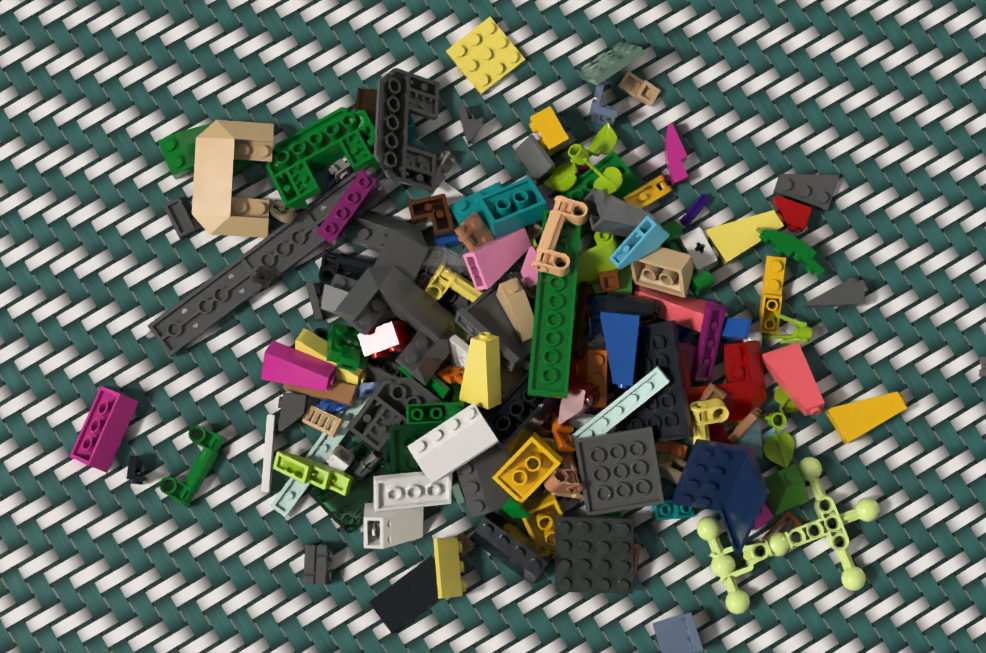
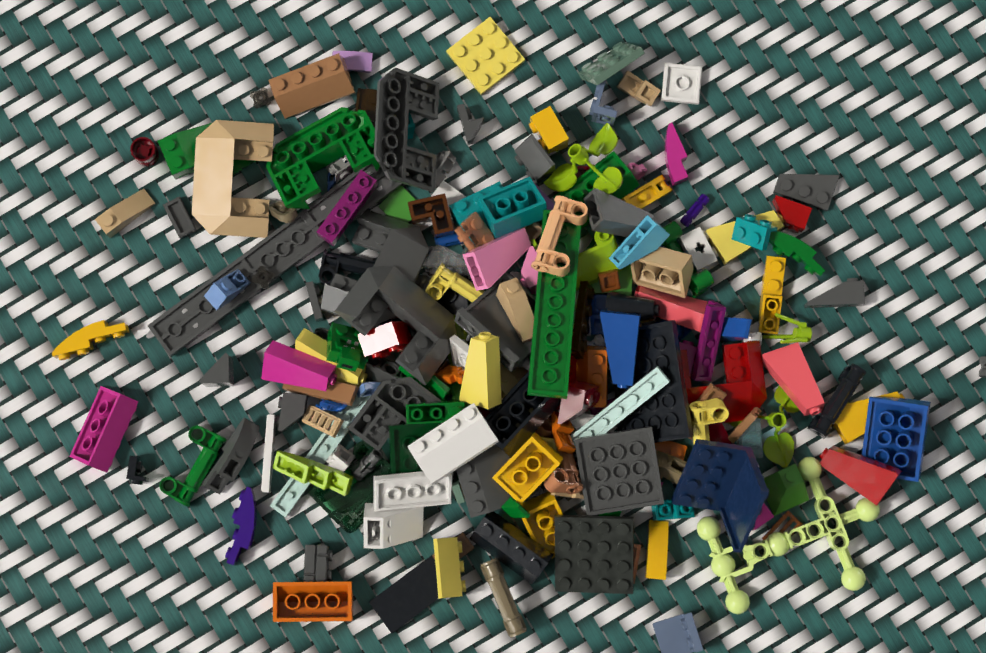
none -> yellow slope [52,320,129,360]
none -> tan slope [95,189,156,238]
none -> dark red wheel [130,137,159,167]
none -> dark grey slope [199,353,234,387]
none -> dark grey slope [202,418,260,495]
none -> medium blue slope [204,269,251,310]
none -> dark purple slope [225,487,257,565]
none -> clear smoke plate [250,87,271,109]
none -> medium nougat slope [268,53,355,119]
none -> orange slope [273,581,353,622]
none -> lavender slope [332,51,373,73]
none -> bright green piece [378,186,416,223]
none -> dark tan piece [480,558,527,638]
none -> bright pink tile [627,162,647,180]
none -> yellow slope [645,520,669,580]
none -> white plate [661,63,702,105]
none -> teal bracket [732,214,778,251]
none -> black piece [807,363,866,439]
none -> red slope [820,445,902,506]
none -> blue slope [862,397,931,482]

